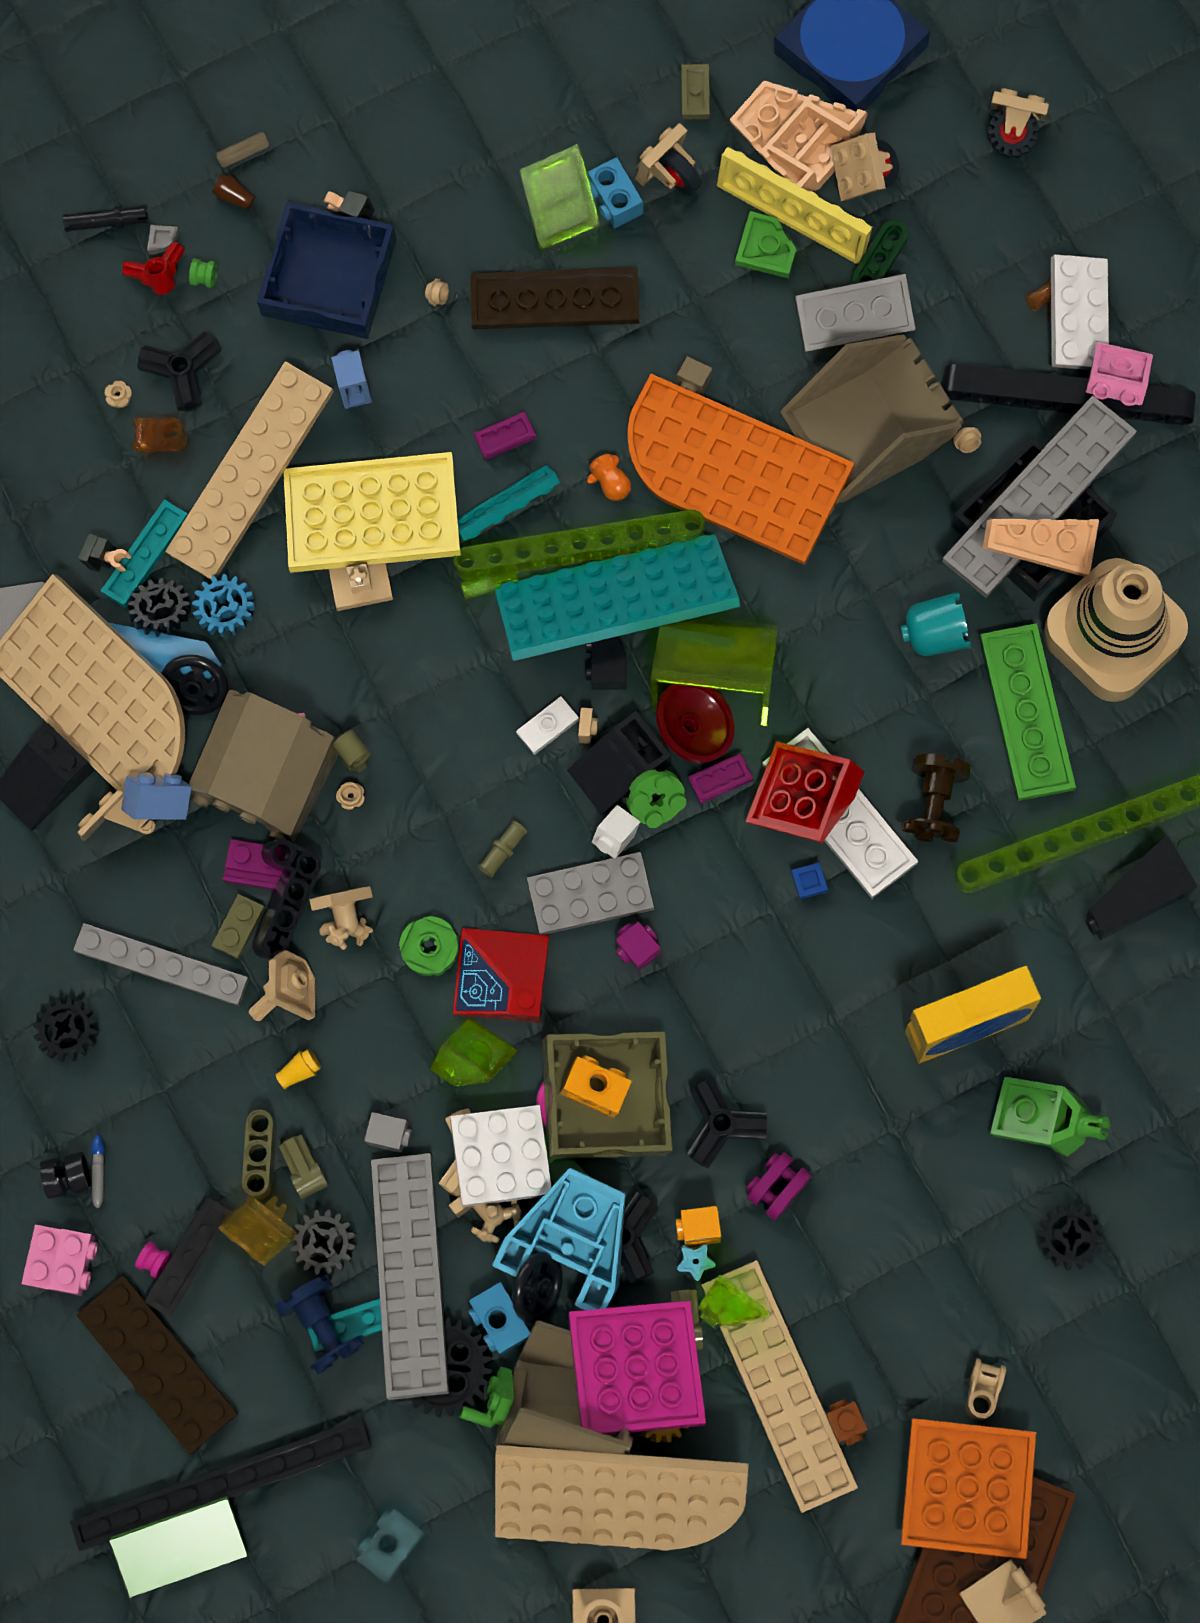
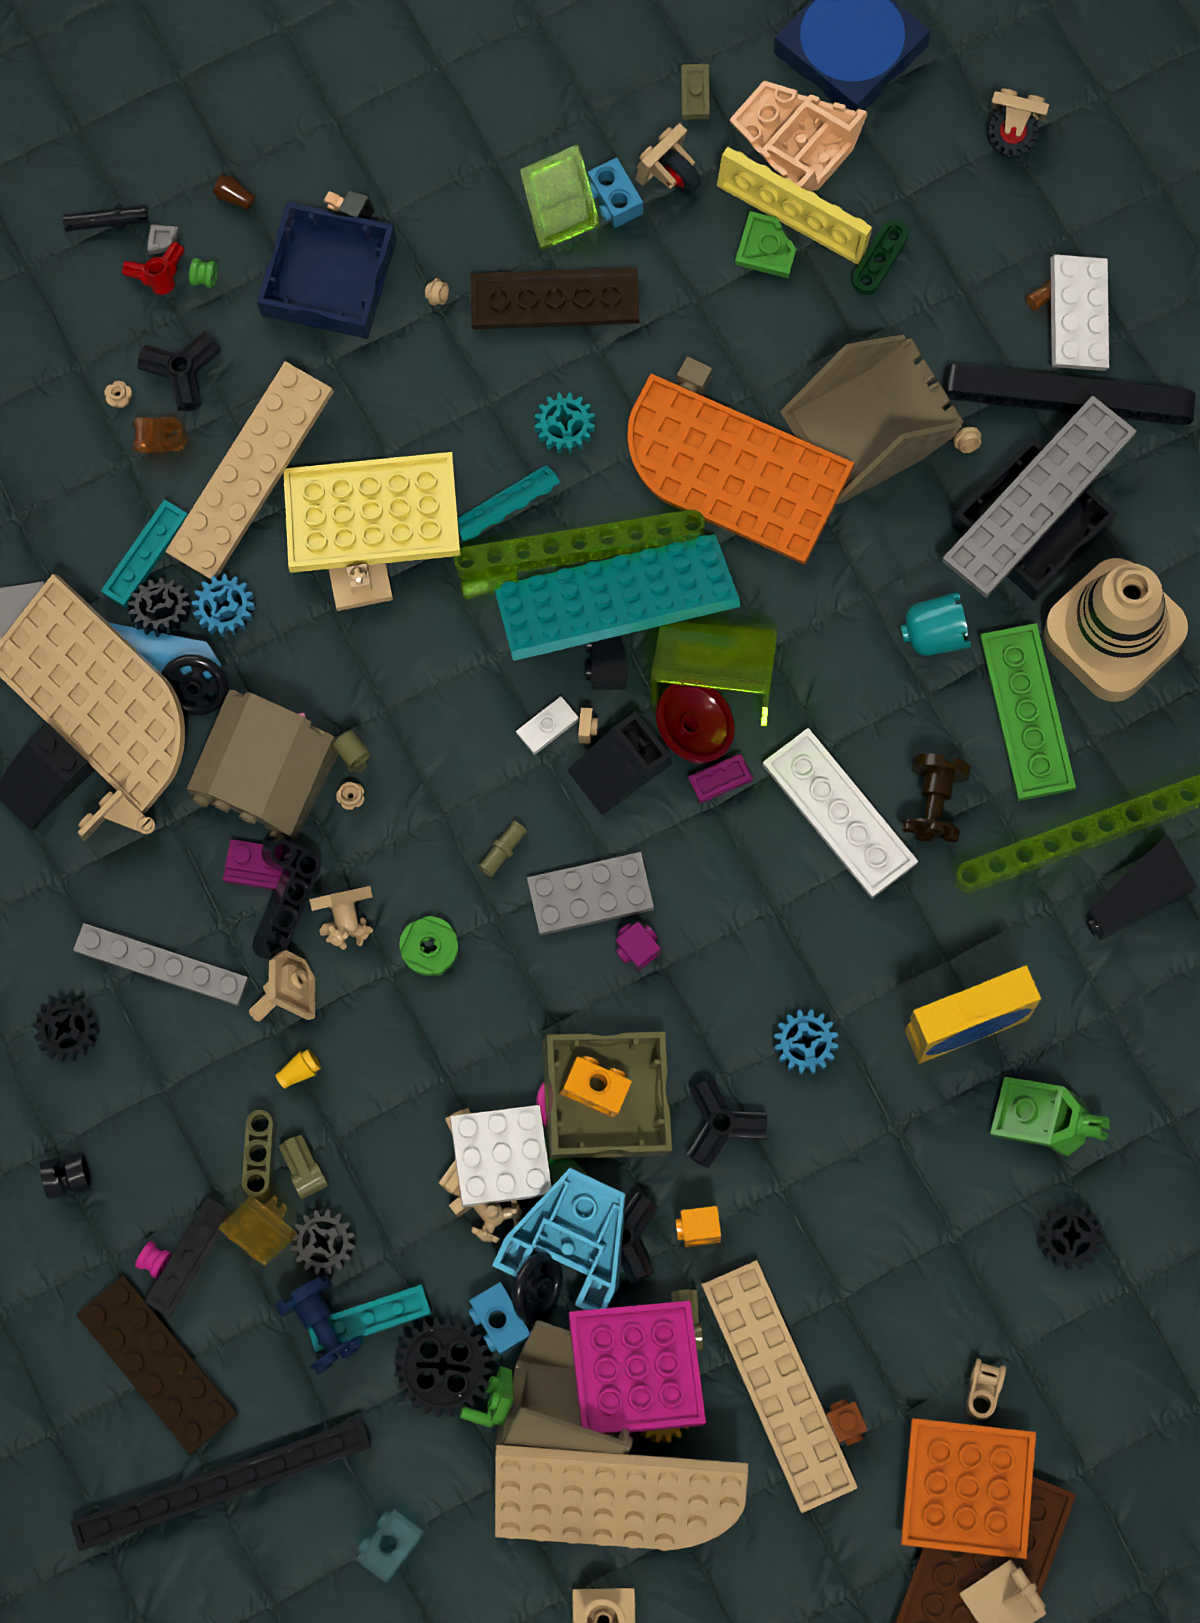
bright pink plate [21,1225,98,1296] -> none
pearl dark grey piece [78,534,132,572] -> none
light grey piece [91,1134,105,1208] -> none
tile [110,1496,248,1597] -> none
medium blue brick [121,773,192,820] -> none
olive plate [211,894,266,960] -> none
dark tan axle [216,132,269,167] -> none
medium blue brick [331,350,372,409] -> none
light grey brick [364,1112,412,1153] -> none
light grey plate [371,1153,449,1400] -> none
clear neon green slope [430,1018,518,1086] -> none
red slope [453,928,549,1023] -> none
magenta plate [473,411,537,461] -> none
orange animal [587,454,631,501] -> none
white brick [592,805,641,859] -> none
bright green plate [626,769,686,828] -> none
medium azure plate [676,1243,716,1281] -> none
clear neon green slope [698,1275,770,1328] -> none
red slope [745,741,865,843] -> none
magenta brick [746,1152,812,1221] -> none
blue plate [791,862,828,900] -> none
light grey plate [794,274,916,352] -> none
tan plate [830,133,899,201] -> none
light nougat wing [982,519,1099,577] -> none
bright pink plate [1086,342,1153,406] -> none
none -> teal gear [534,392,595,454]
none -> dark azure gear [774,1009,838,1075]

